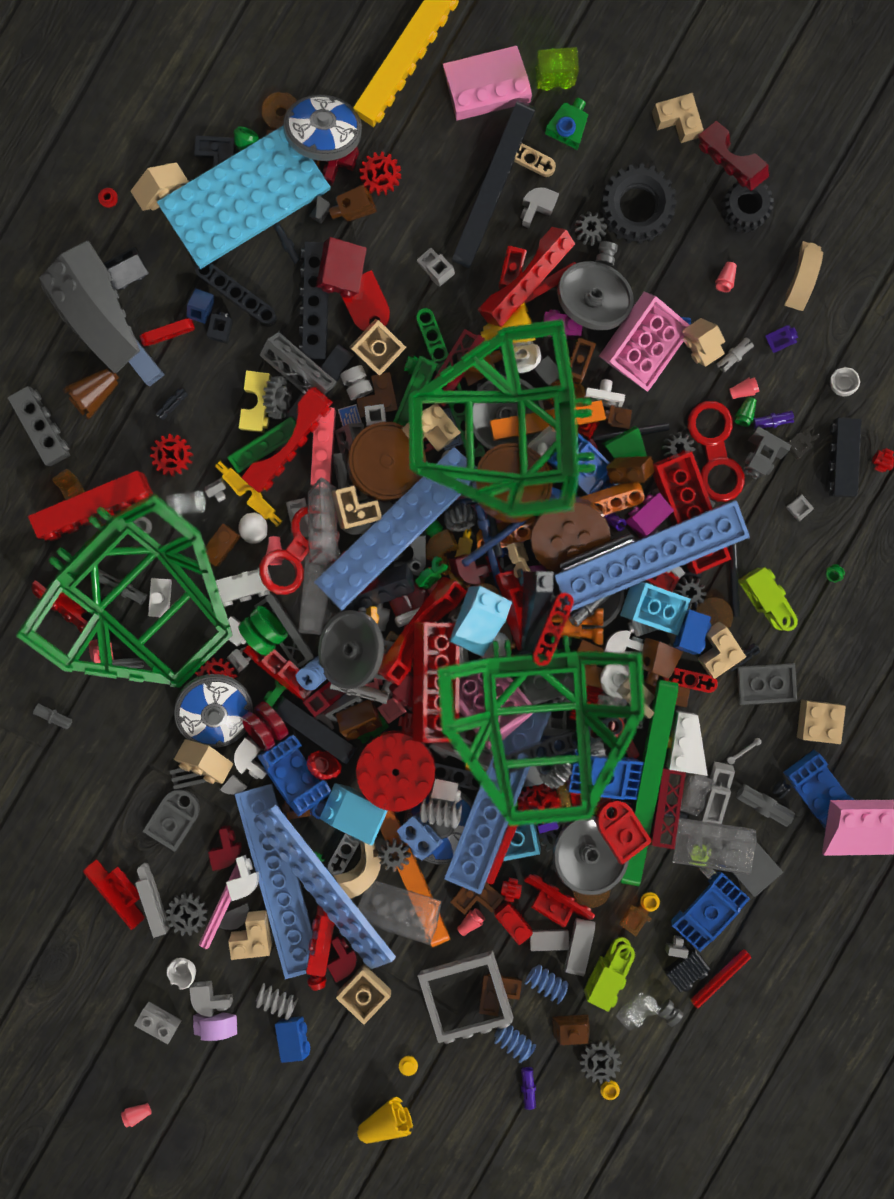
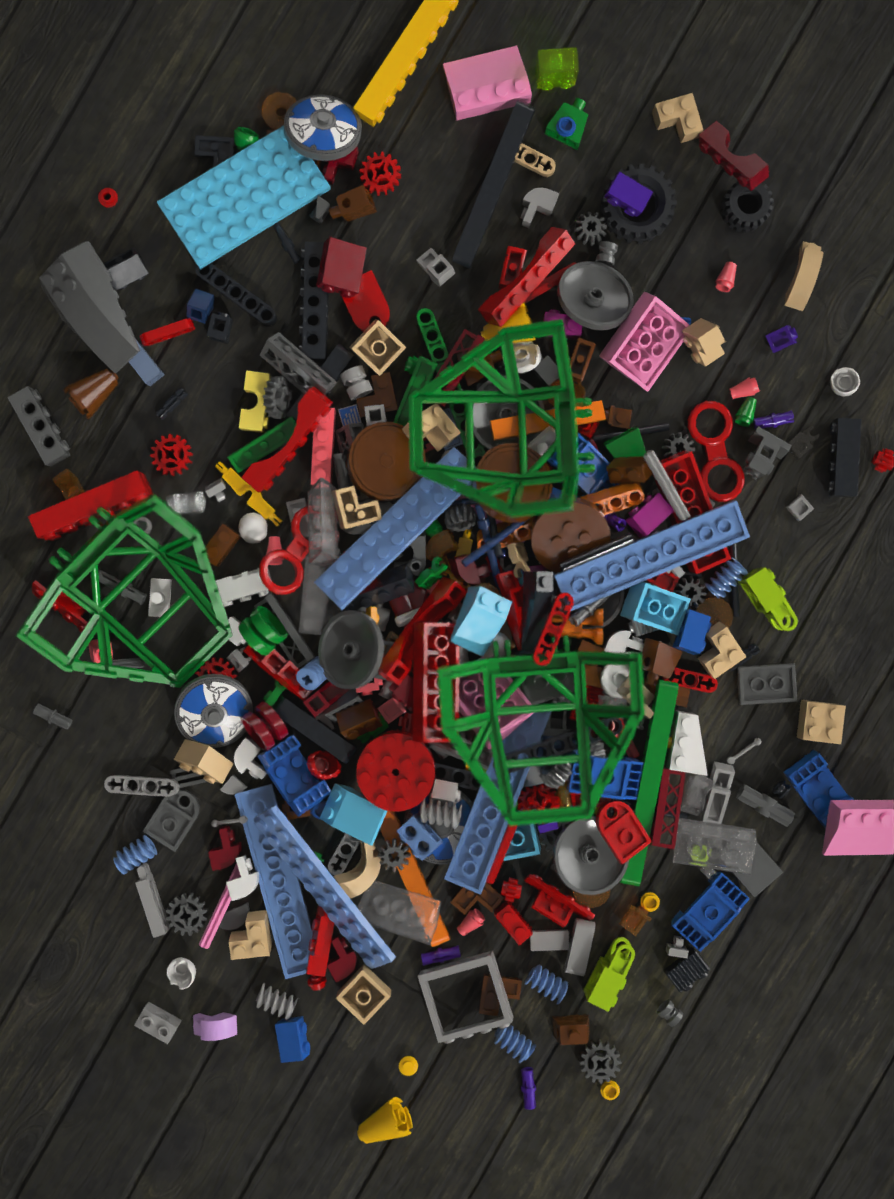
red bracket [83,860,145,930] -> none
coral cone [121,1103,152,1128] -> none
tan brick [131,162,189,211] -> none
light grey brick [190,981,233,1017] -> none
light grey pin [330,683,390,704] -> none
white tile [584,379,625,408] -> none
clear brick [616,991,661,1030] -> none
red axle [691,949,751,1008] -> none
light grey pin [717,337,754,372] -> none
green plate [826,564,845,582] -> none
none -> light grey beam [104,775,180,797]
none -> medium blue piece [113,835,158,874]
none -> light grey hinge [211,815,248,827]
none -> dark purple pin [421,945,461,966]
none -> dark purple brick [604,172,653,217]
none -> light grey axle [644,451,690,521]
none -> medium blue piece [704,557,748,599]

